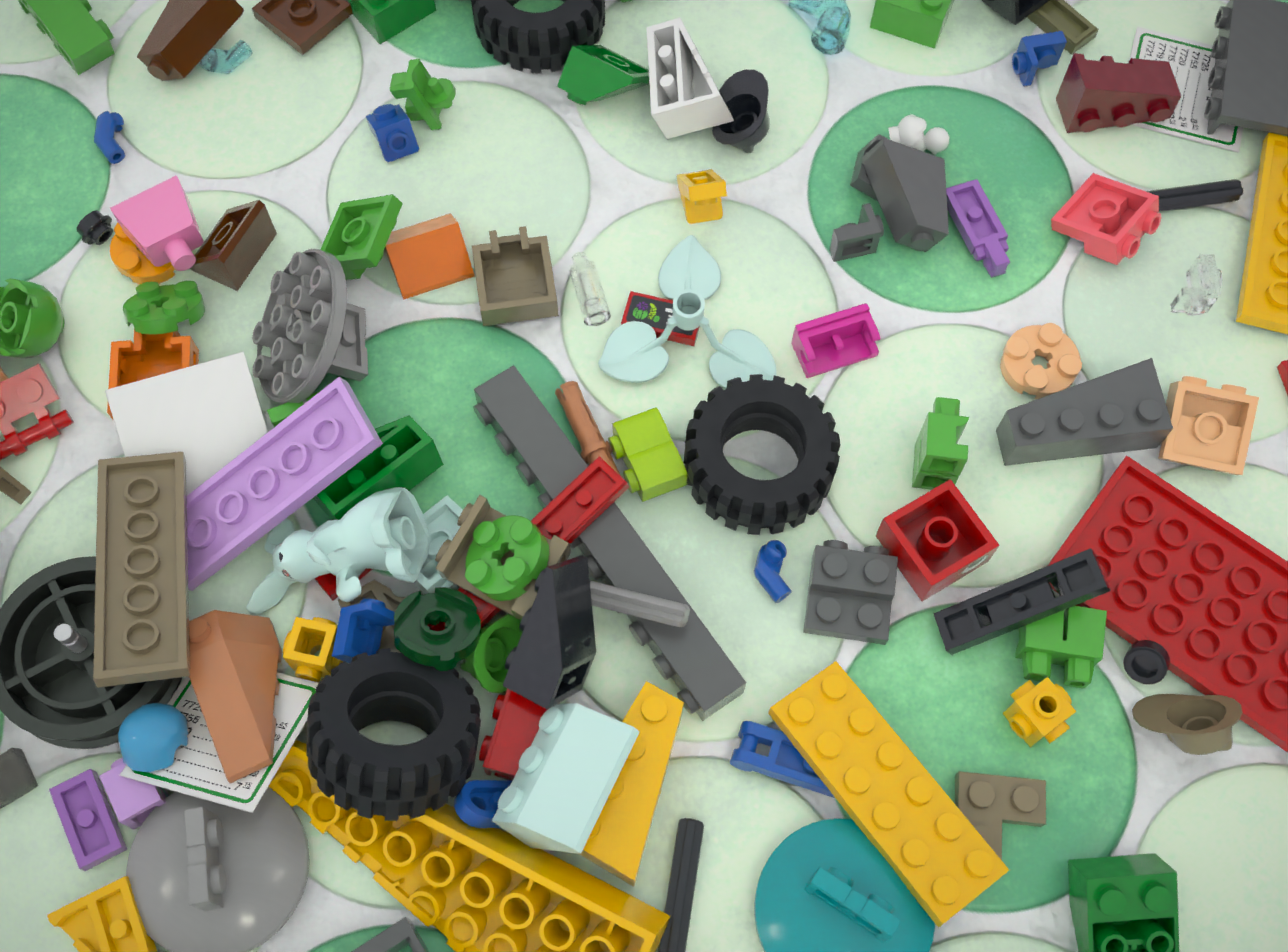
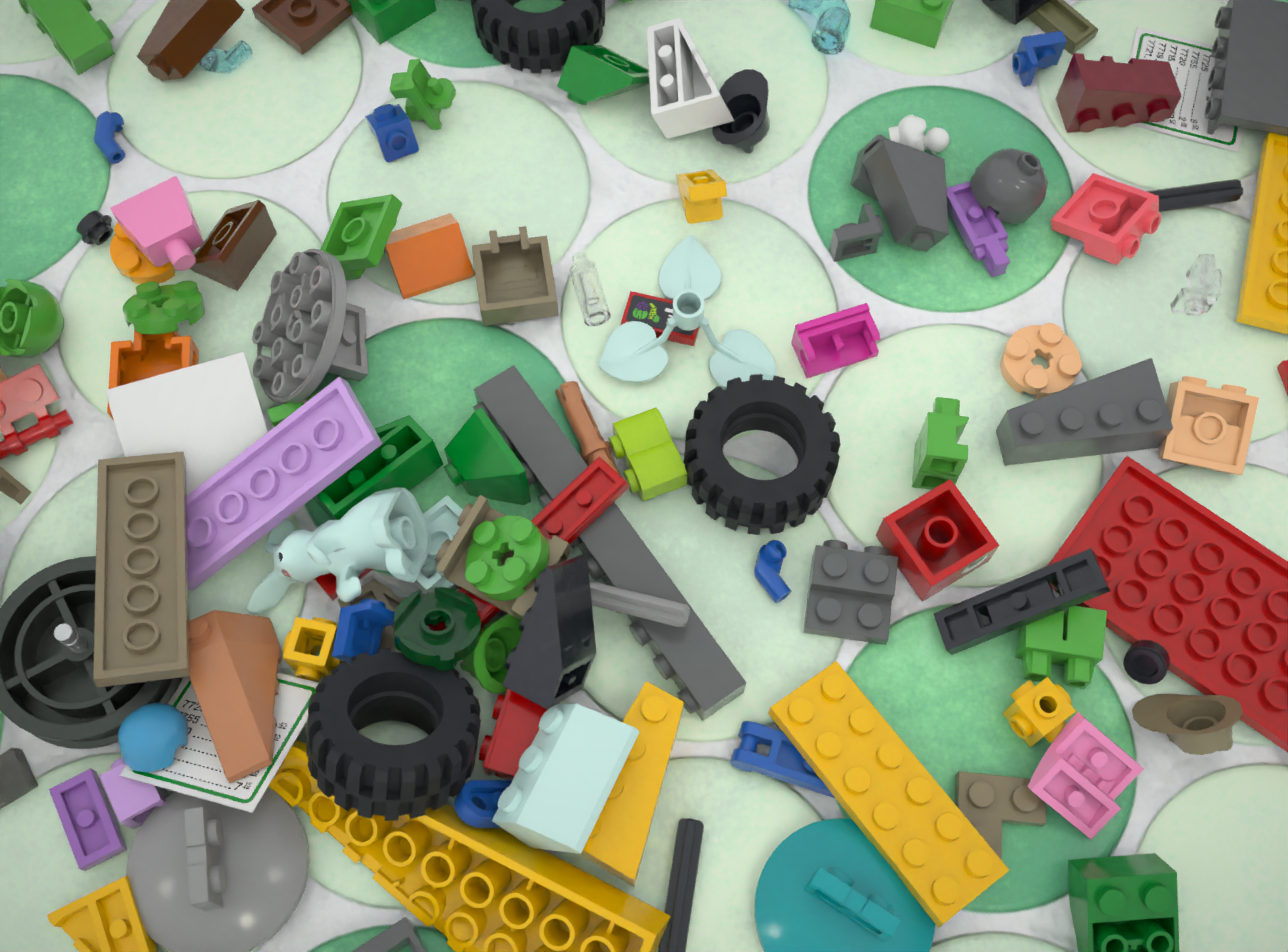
none -> green slope [444,407,531,505]
none -> dark grey cylinder [970,148,1048,224]
none -> bright pink slope [1028,712,1144,840]

